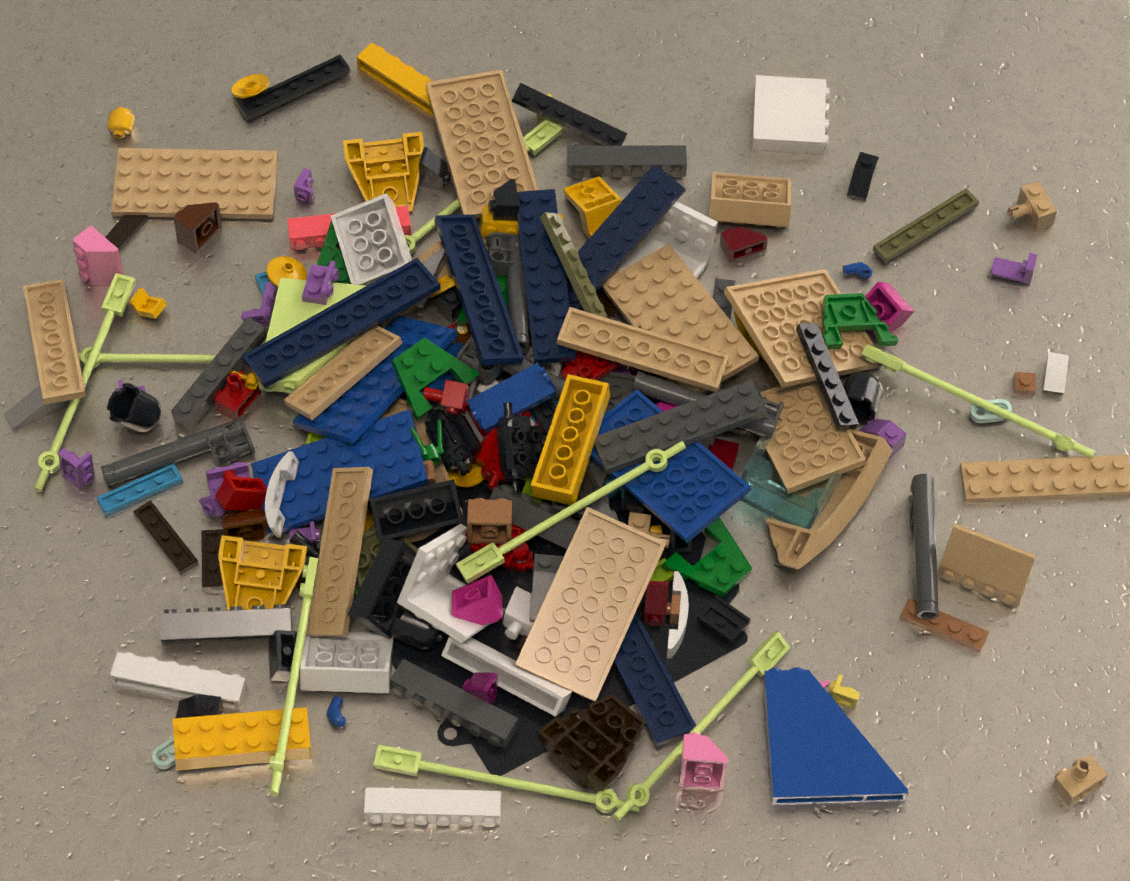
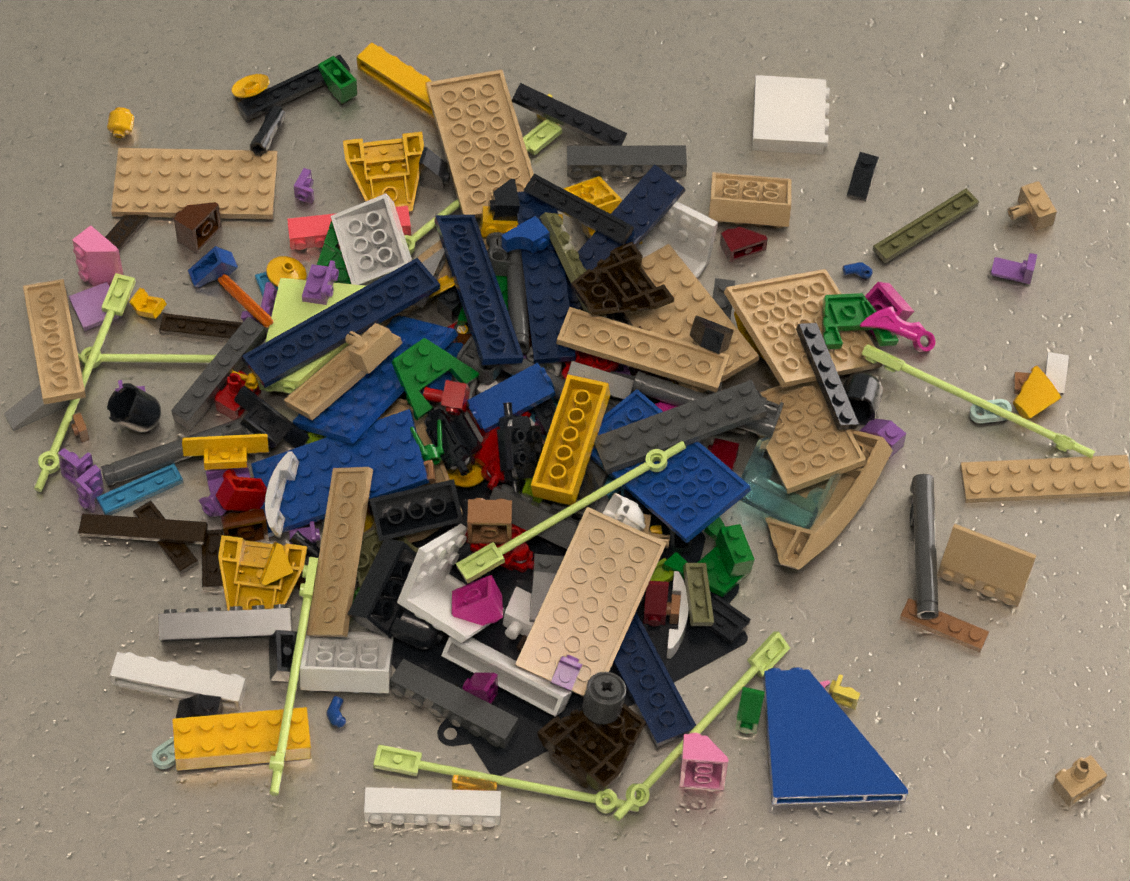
none -> lavender tile [69,282,123,331]
none -> medium nougat plate [71,413,89,443]
none -> medium lavender bracket [75,465,104,513]
none -> dark brown tile [78,513,208,545]
none -> dark brown tile [159,313,243,342]
none -> yellow bracket [182,434,269,470]
none -> blue arch [188,246,238,288]
none -> orange axle [218,274,273,328]
none -> black bracket [234,386,310,449]
none -> black axle [250,105,286,156]
none -> yellow slope [259,542,293,585]
none -> green slope [318,55,357,104]
none -> tan brick [346,323,397,374]
none -> clear yellow tile [452,775,498,791]
none -> blue arch [502,216,550,254]
none -> black plate [524,173,634,246]
none -> bracket [551,655,582,691]
none -> light grey slope [568,361,634,399]
none -> dark brown wedge [571,242,674,315]
none -> dark grey piece [582,671,626,724]
none -> white helmet [603,493,646,531]
none -> olive plate [683,563,714,626]
none -> black slope [690,315,734,354]
none -> green brick [715,524,755,577]
none -> green slope [735,687,765,734]
none -> dark pink piece [860,306,936,352]
none -> yellow slope [1013,365,1062,419]

